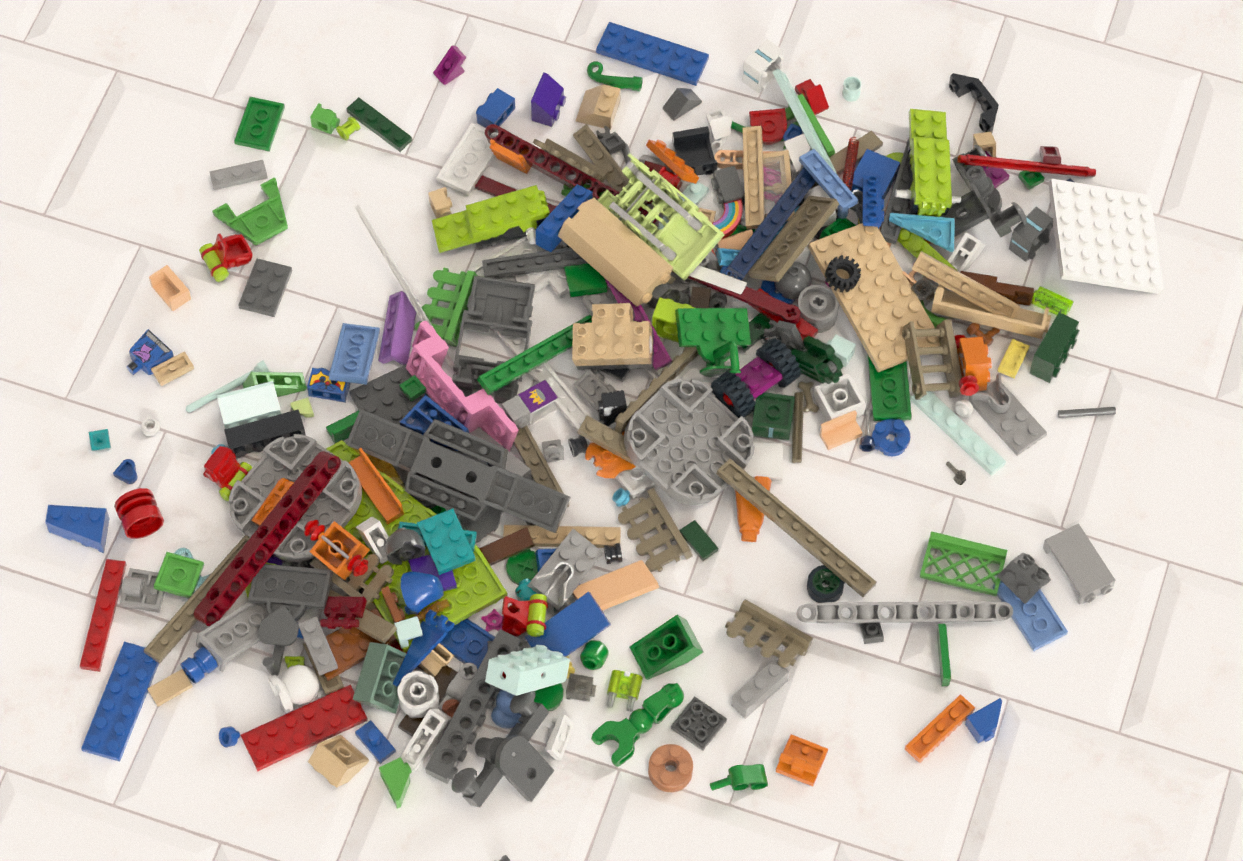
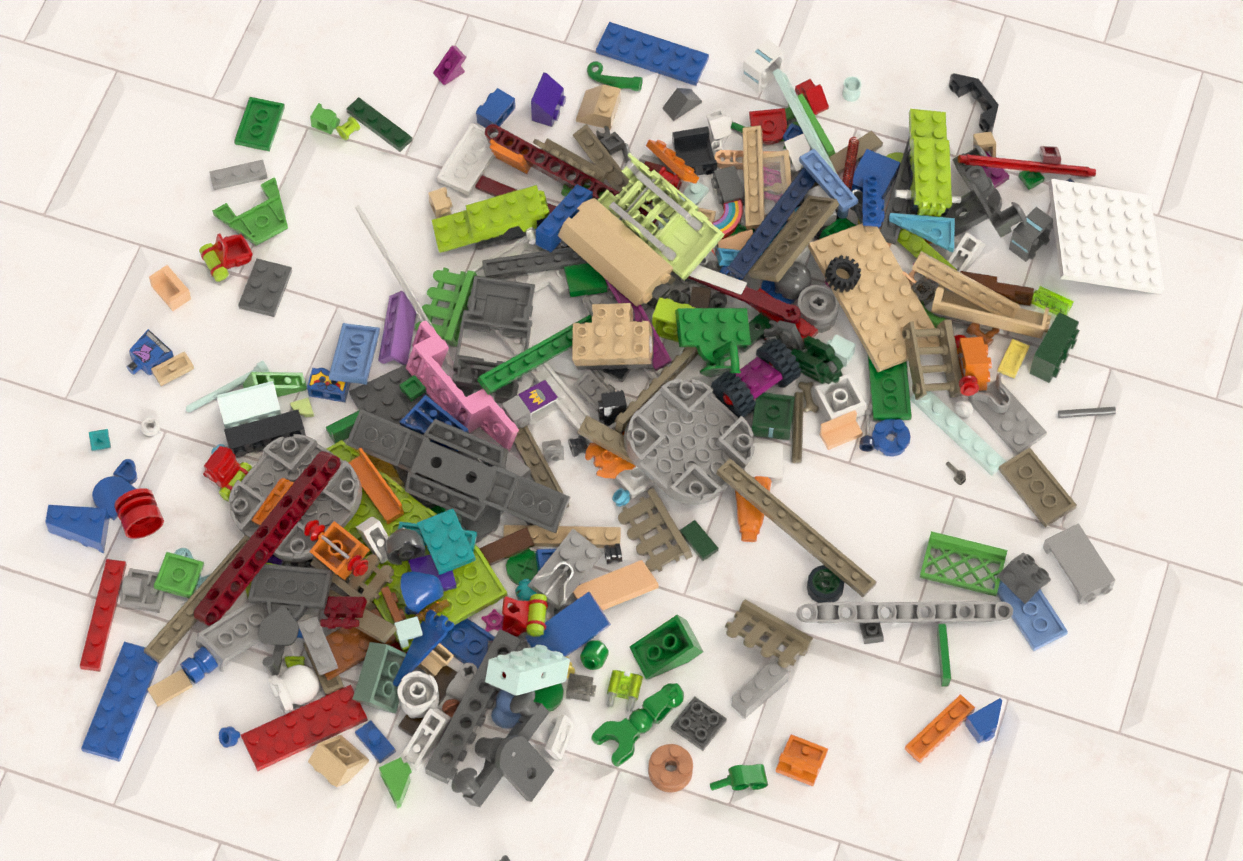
none -> blue tile [92,476,136,521]
none -> dark tan plate [998,447,1077,527]

